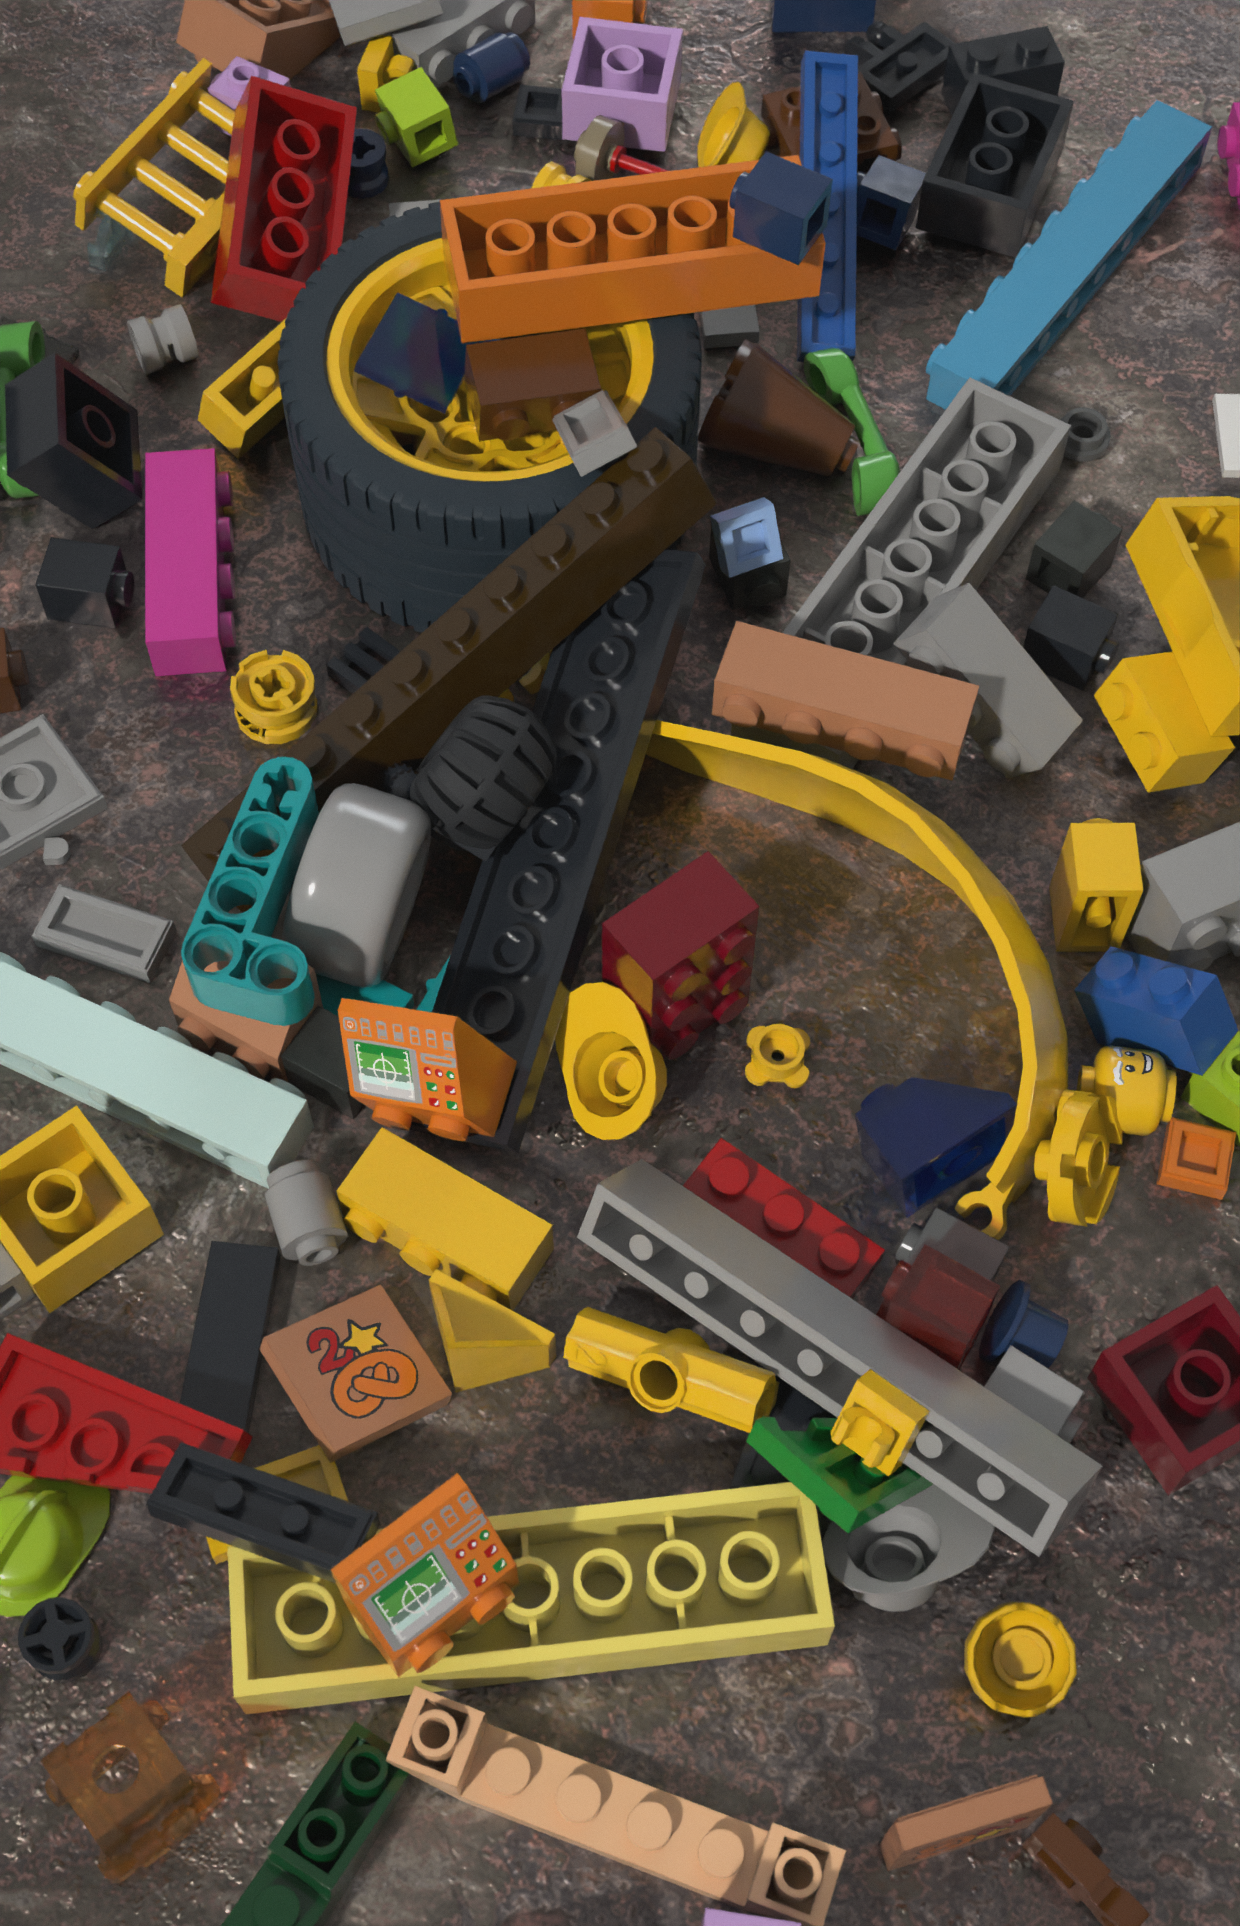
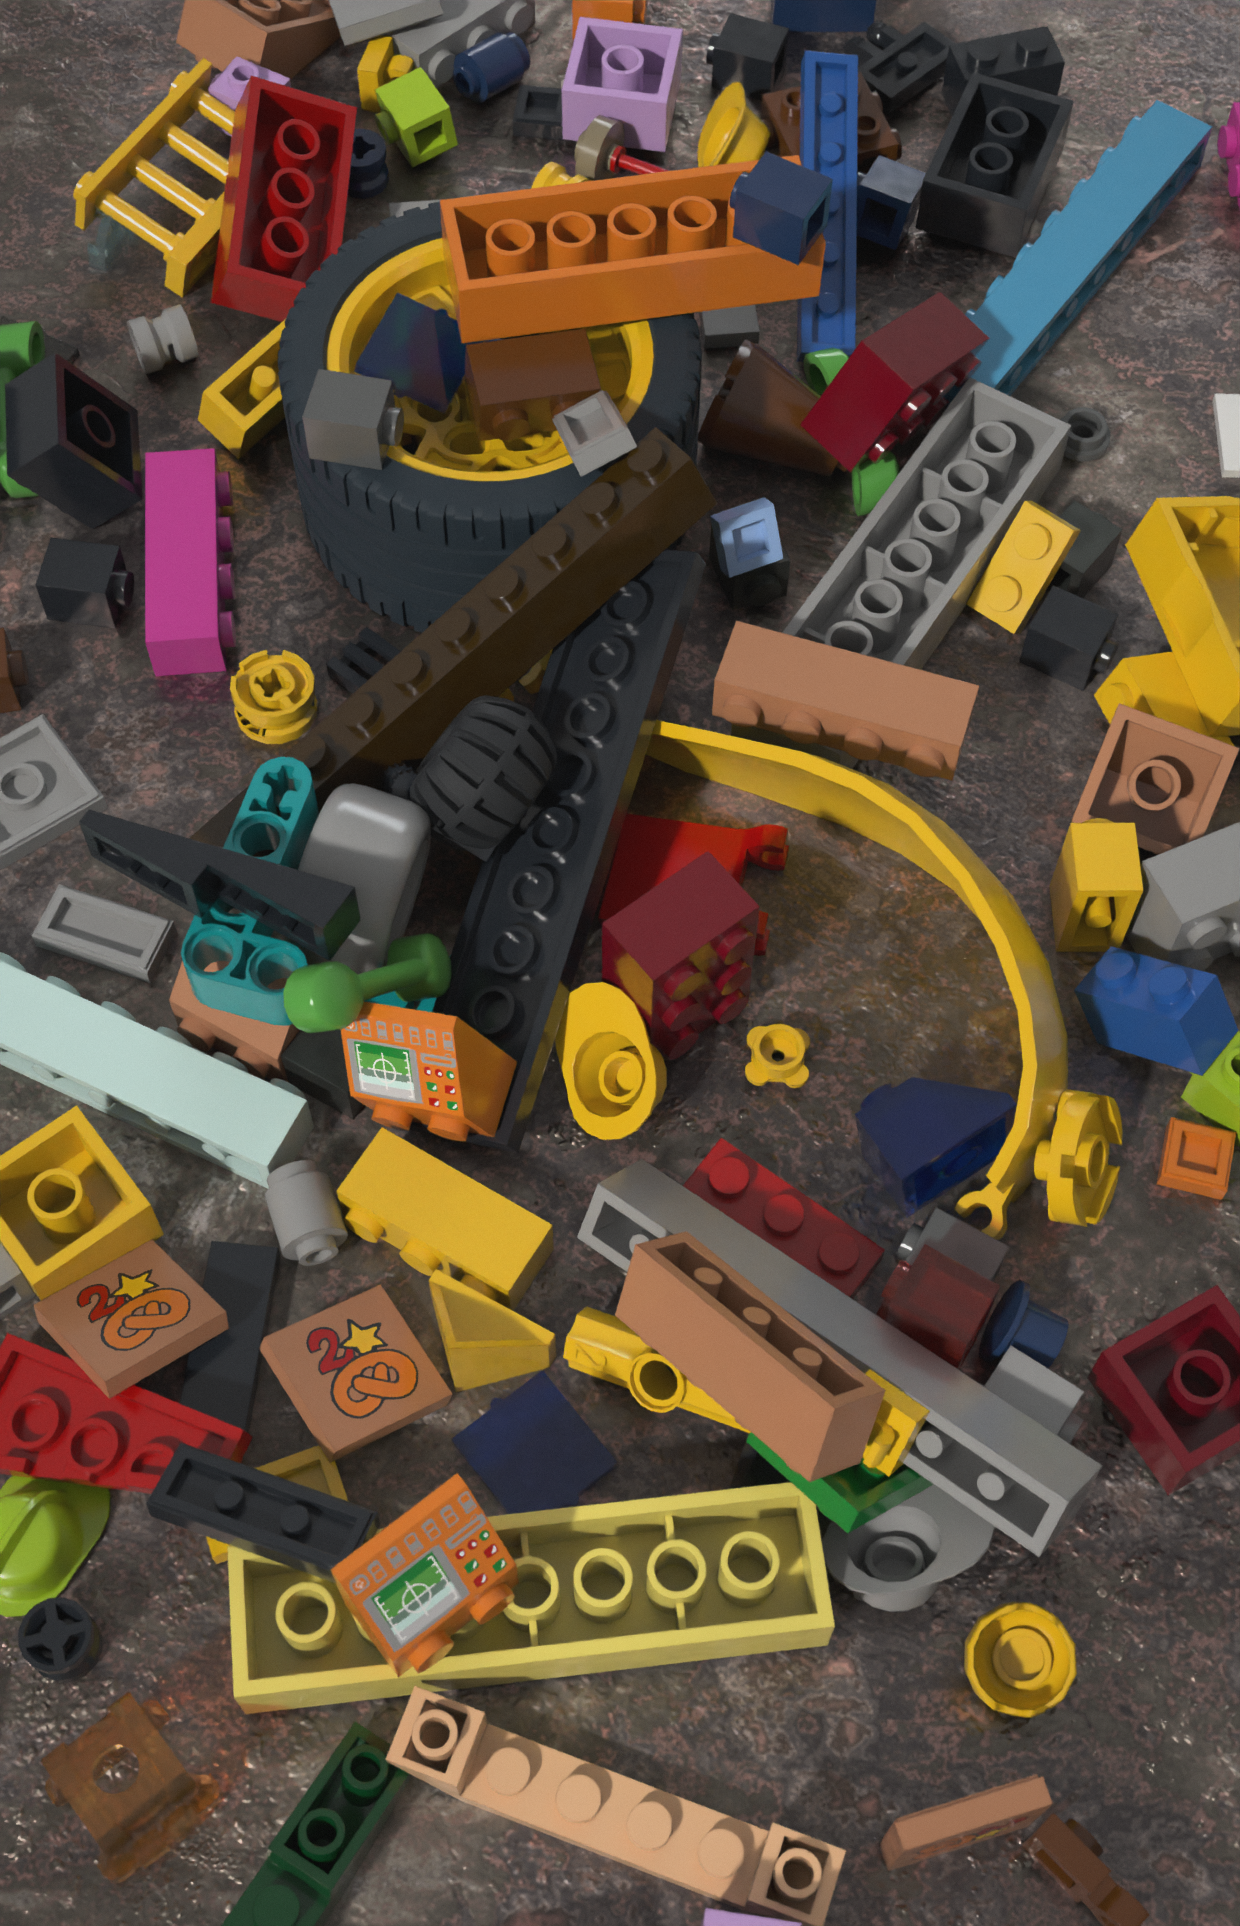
light grey piece [43,837,71,865] -> none
light grey brick [893,583,1083,779] -> none
yellow head [1076,1045,1177,1136] -> none
none -> nougat tile [34,1240,229,1399]
none -> black slope [79,809,361,961]
none -> bright green piece [283,933,452,1033]
none -> dark grey brick [302,369,404,470]
none -> clear blue piece [452,1370,617,1514]
none -> red flag [598,814,789,956]
none -> nougat brick [615,1231,886,1482]
none -> black brick [706,13,789,101]
none -> dark red brick [800,292,989,472]
none -> yellow plate [966,501,1081,634]
none -> nougat slope [1071,703,1240,855]

